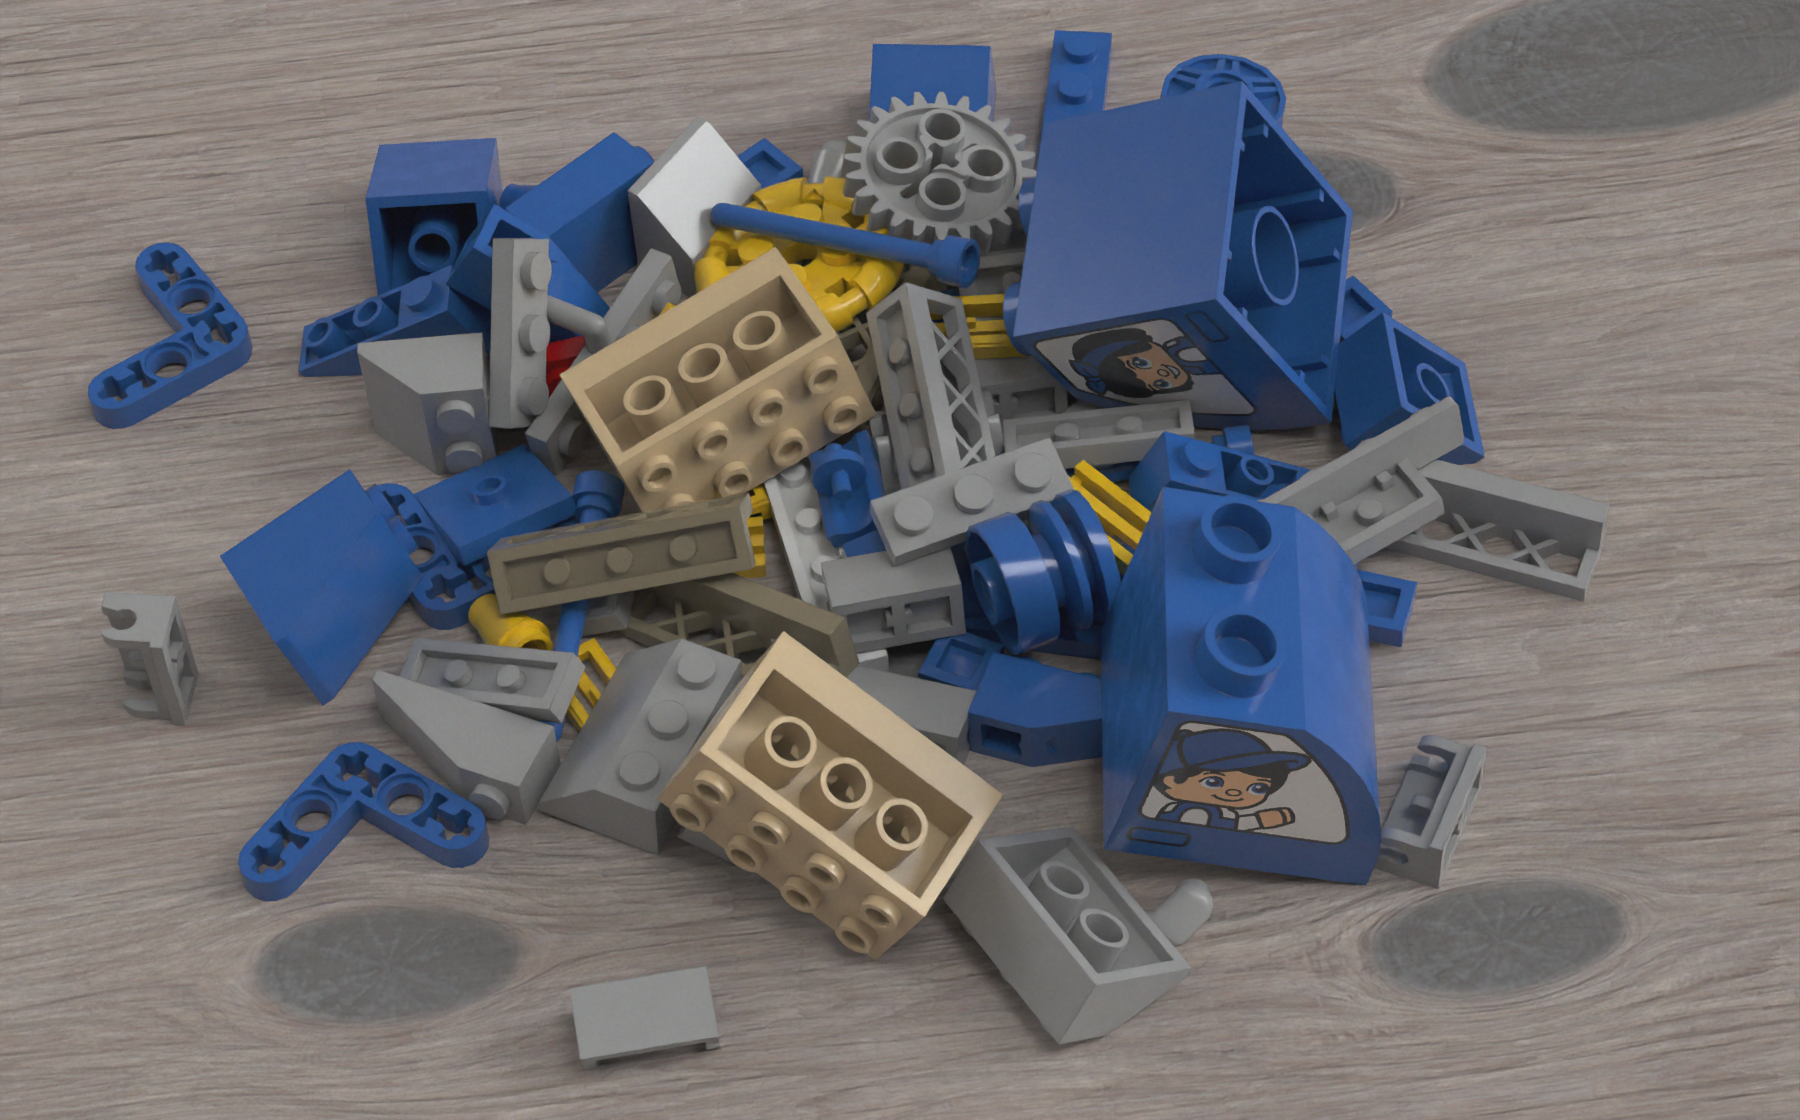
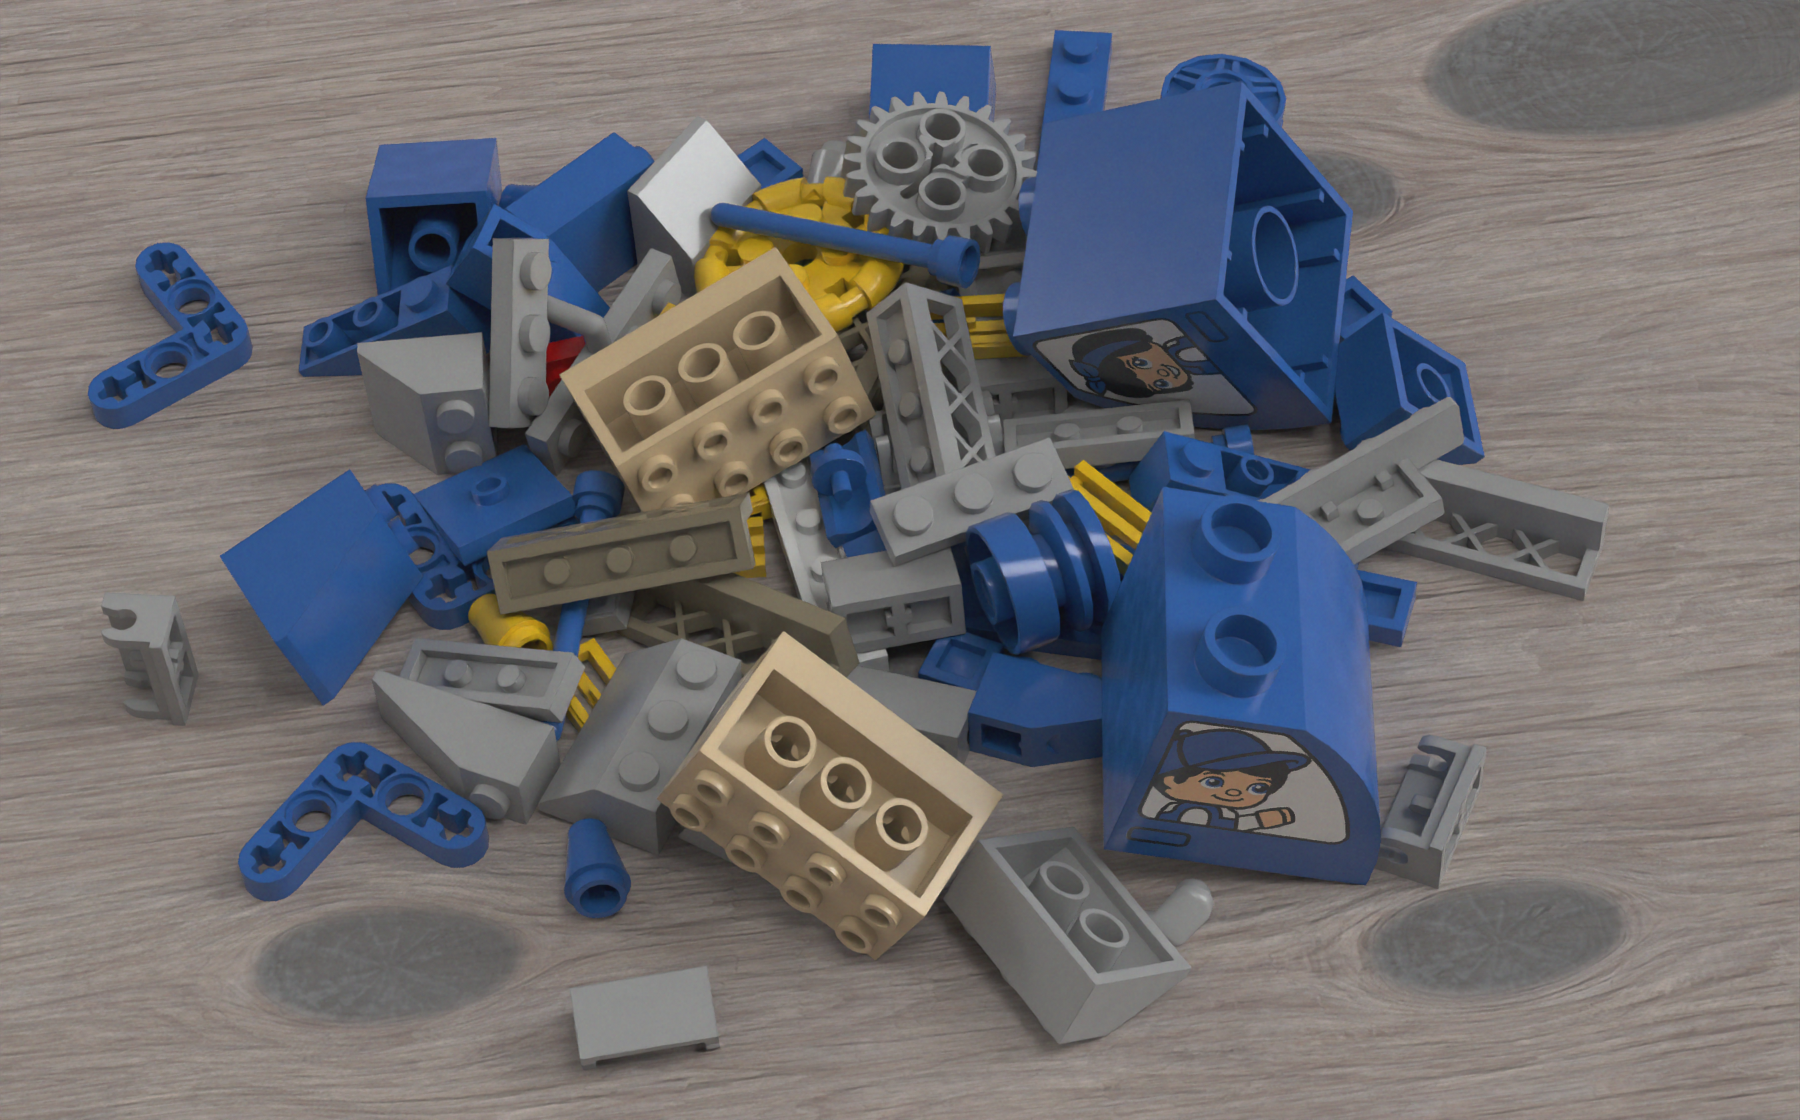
none -> blue cone [564,818,631,918]

